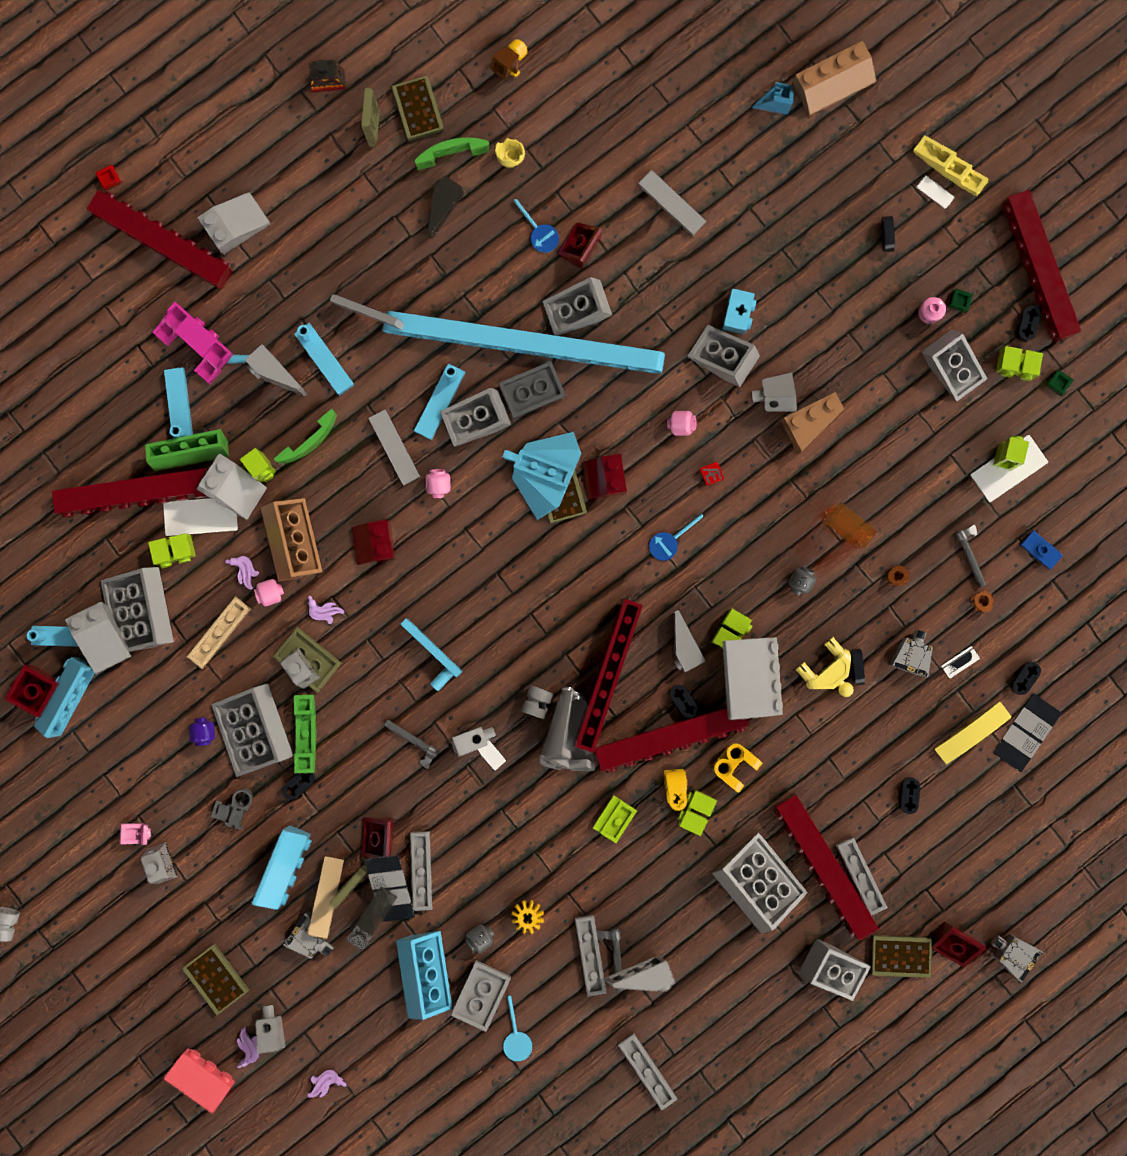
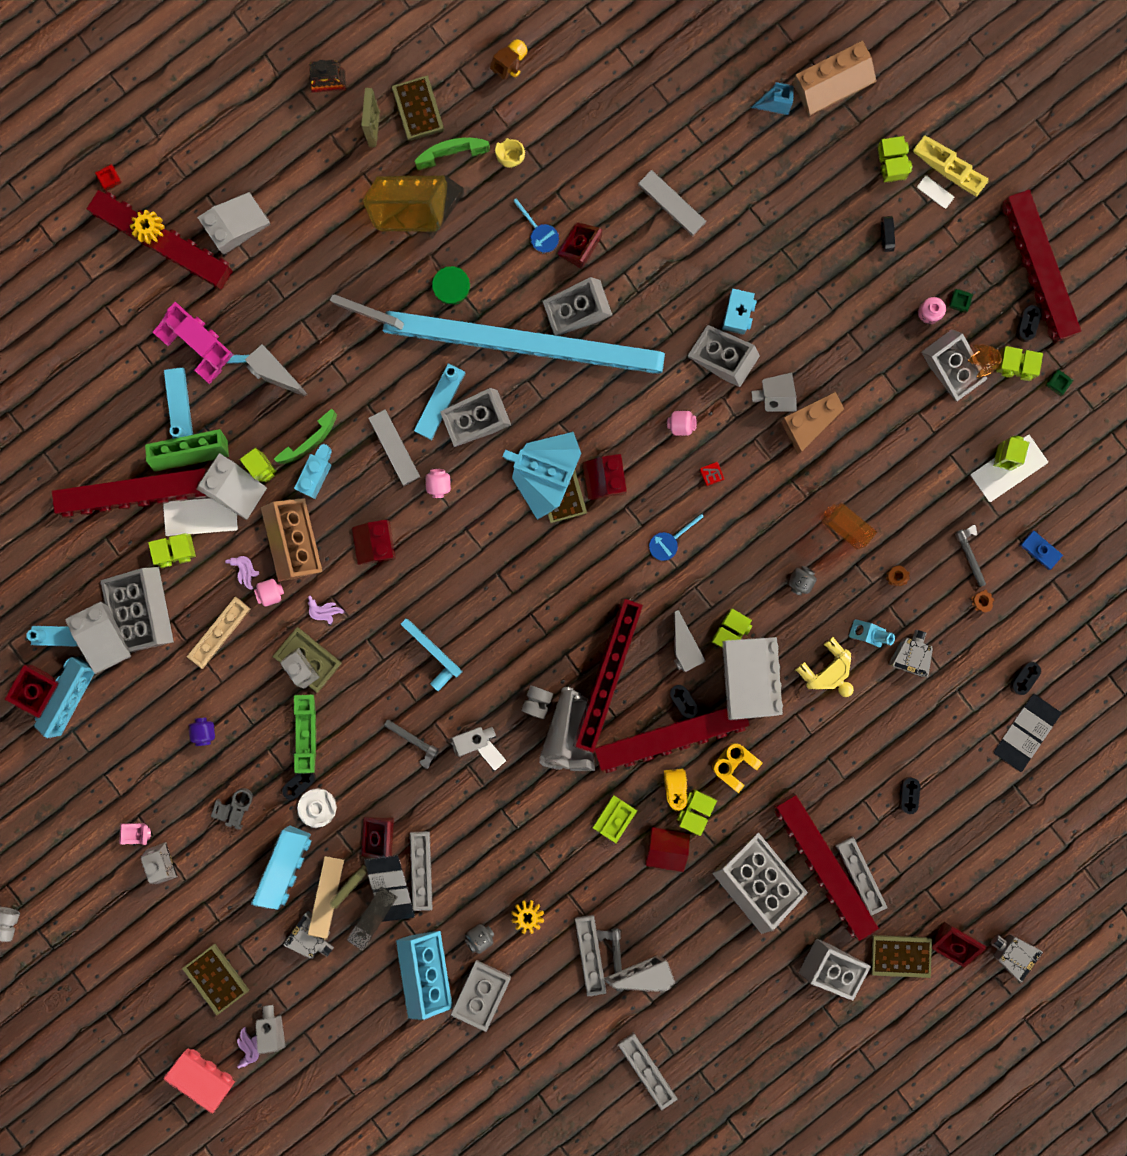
light grey slope [211,684,293,777] -> none
medium azure piece [294,323,354,396] -> none
lavender piece [308,1070,347,1097] -> none
dark grey plate [499,361,566,419] -> none
medium azure piece [504,995,532,1061] -> none
black beam [850,649,865,686] -> none
light yellow slope [935,701,1012,765] -> none
sticker [942,646,980,678] -> none
none -> yellow gear [130,210,165,244]
none -> medium azure hinge [294,444,332,499]
none -> white tile [297,788,337,828]
none -> clear yellow windscreen [363,175,447,231]
none -> green tile [432,266,470,305]
none -> dark red slope [646,827,690,872]
none -> medium azure bracket [849,619,895,648]
none -> lime piece [878,136,912,182]
none -> clear orange piece [968,344,1002,378]

